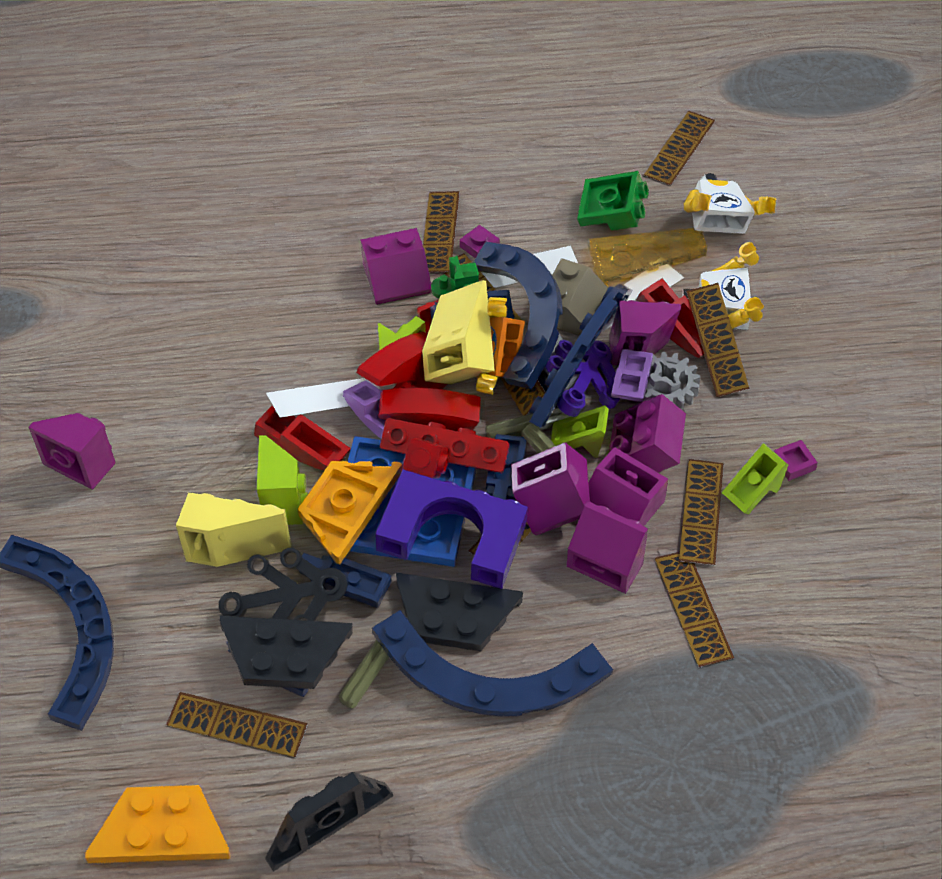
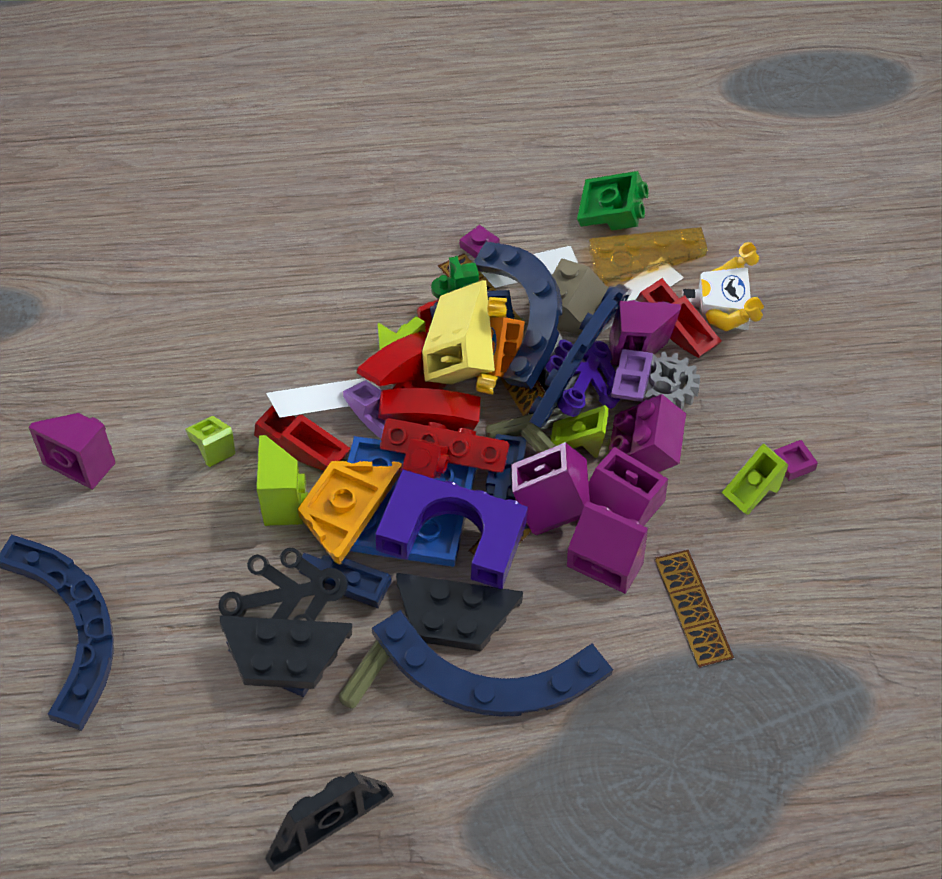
light orange wing [85,785,231,863] -> none
sticker [166,692,308,757] -> none
light yellow slope [176,492,292,567] -> none
magenta slope [360,228,432,305] -> none
sticker [423,191,460,272] -> none
sticker [644,111,715,186] -> none
sticker [679,459,724,565] -> none
white torso [683,173,776,234] -> none
sticker [686,283,750,397] -> none
none -> lime slope [185,416,236,467]

